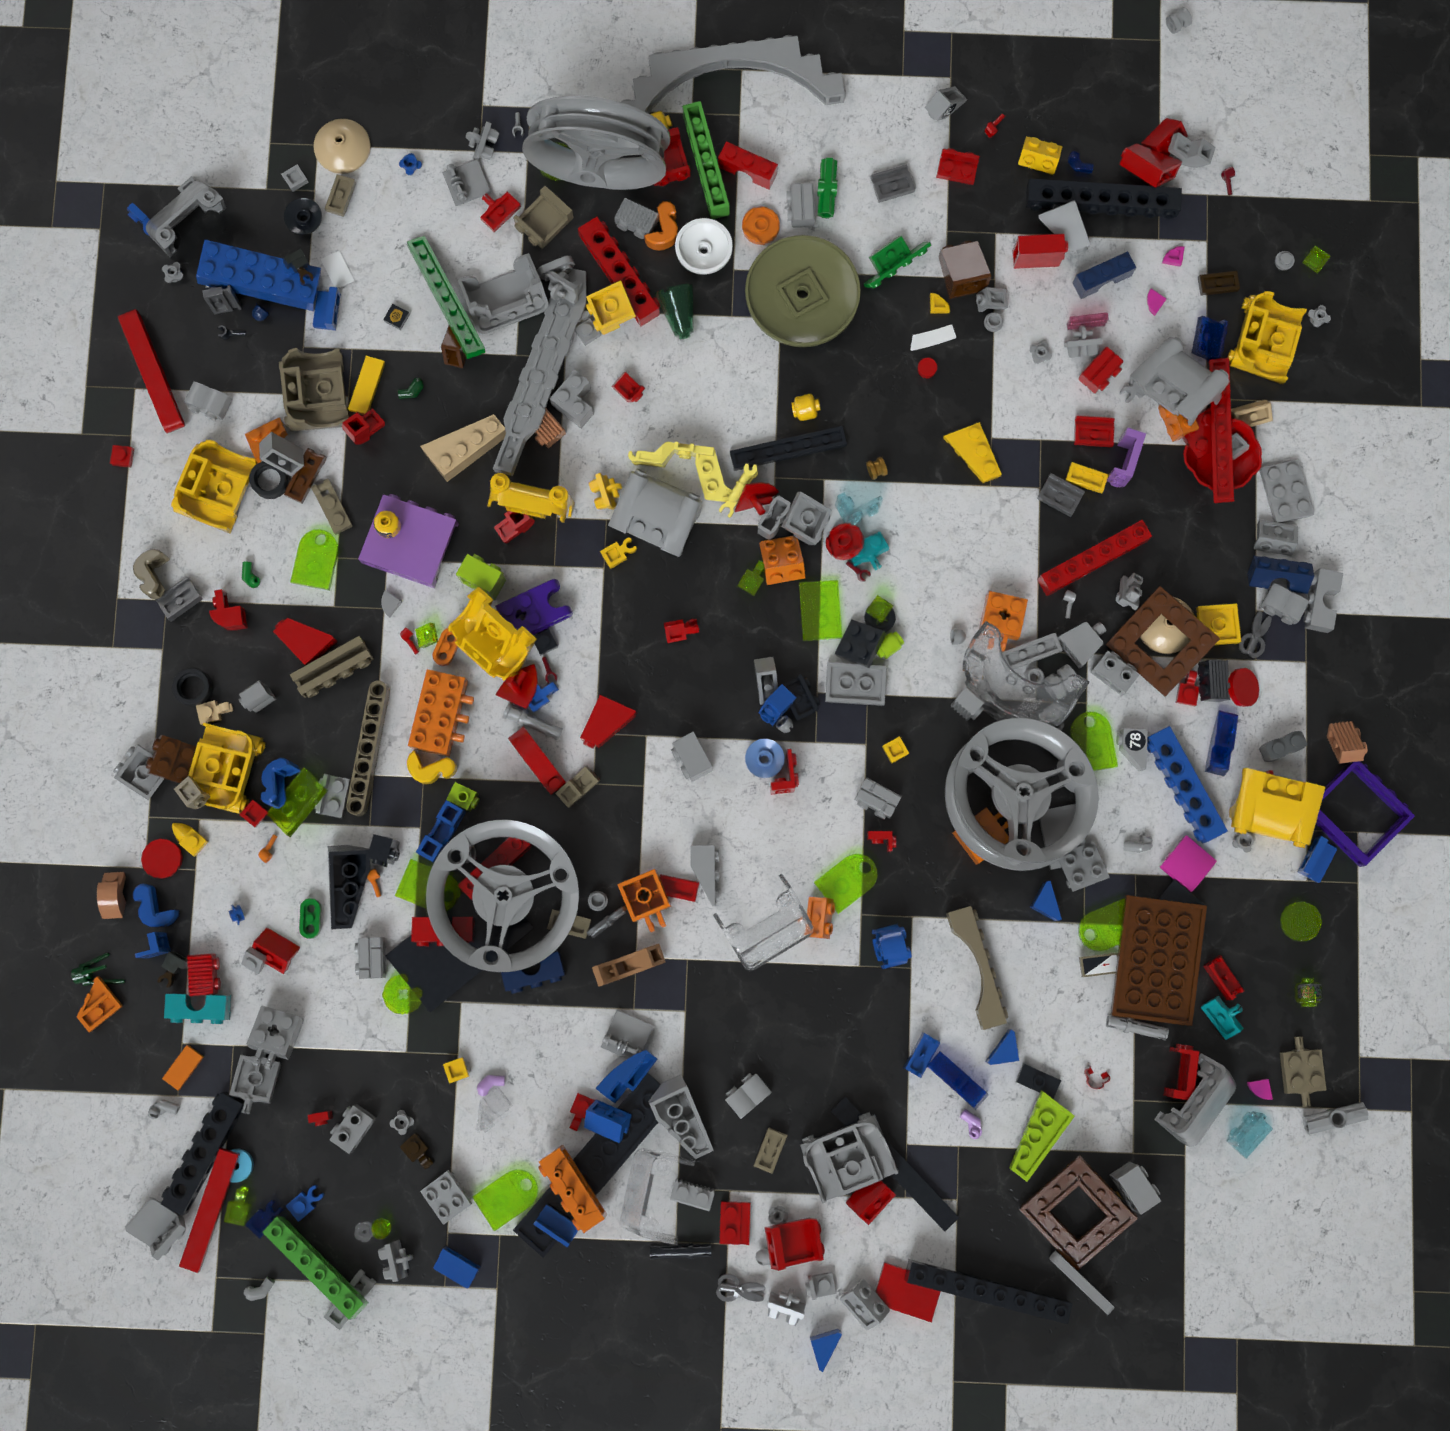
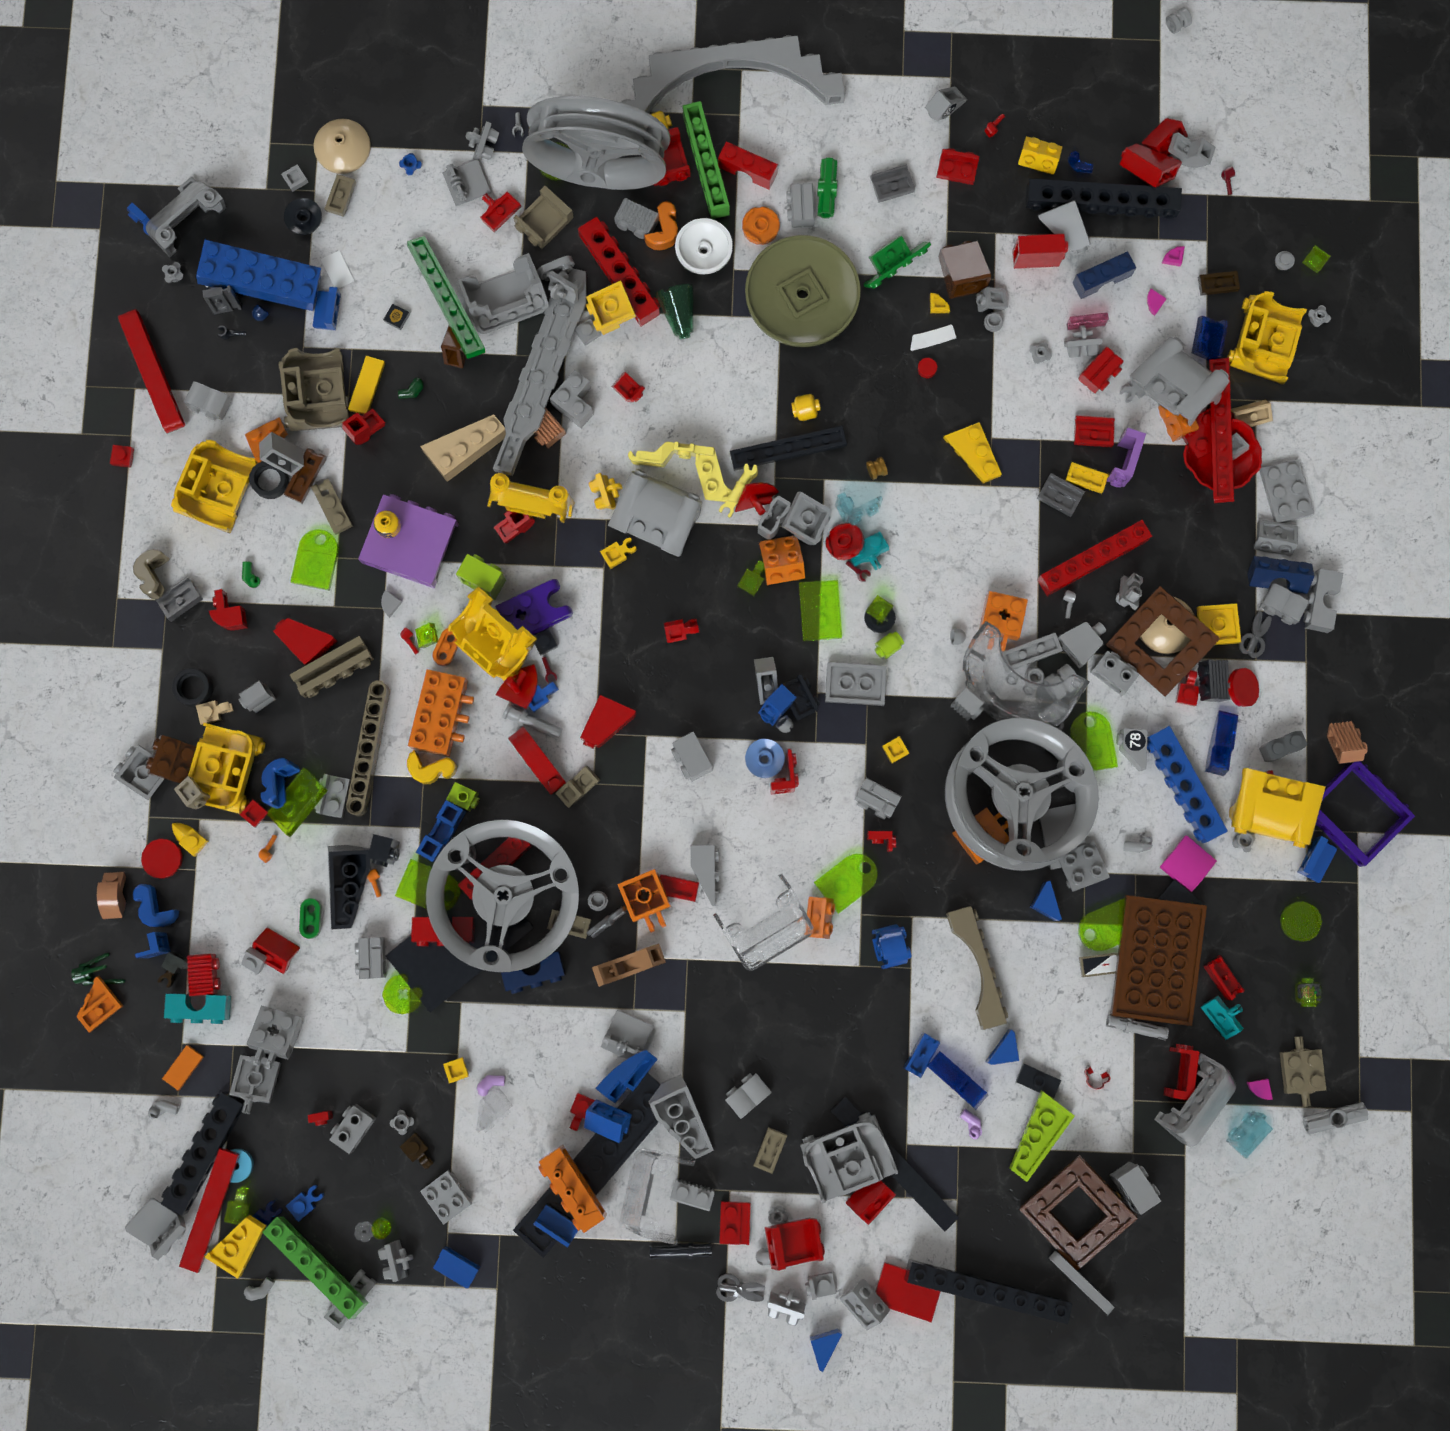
blue plate [228,904,245,925] -> none
pearl dark grey piece [283,248,314,286] -> none
clear neon green tile [472,1169,538,1231] -> none
black plate [835,619,887,668] -> none
none -> yellow wing [205,1215,266,1279]

